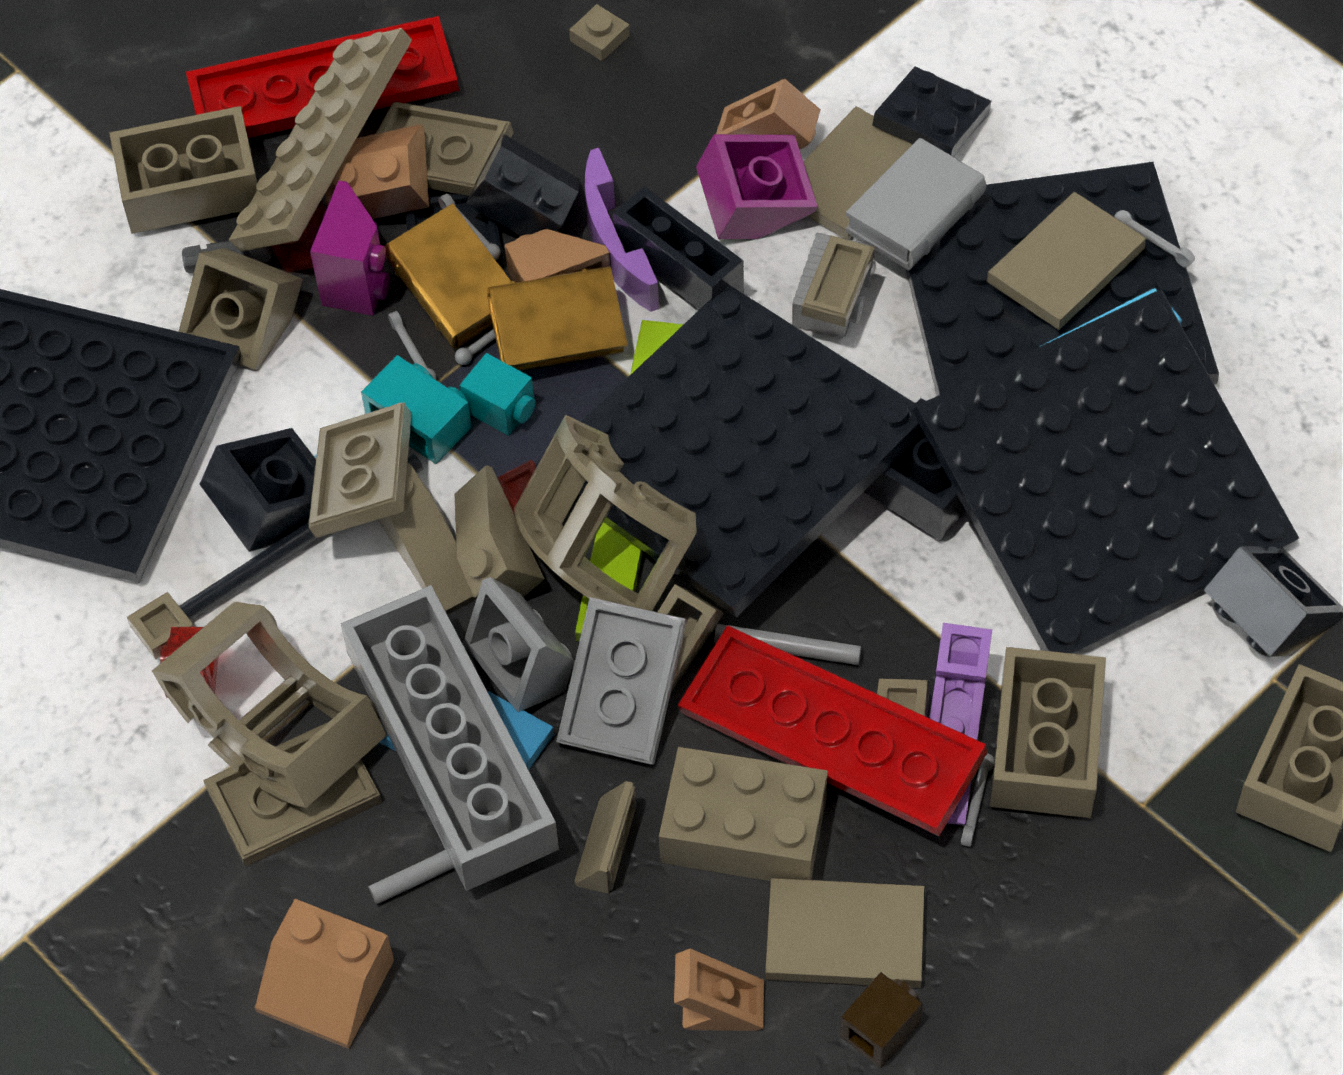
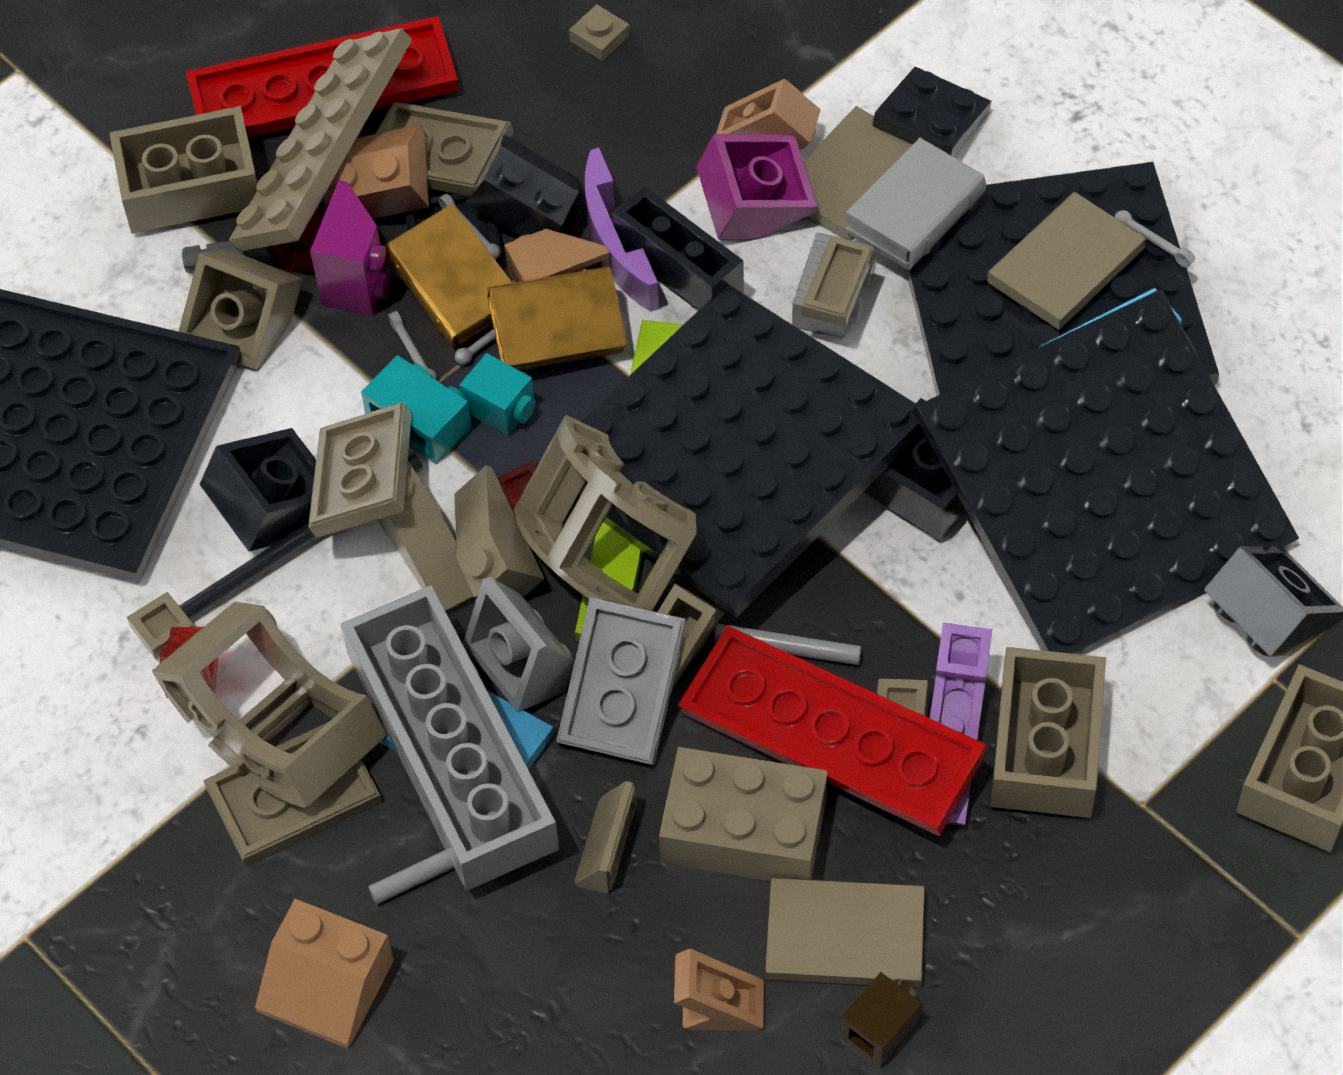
light grey hinge [961,753,994,847] -> none

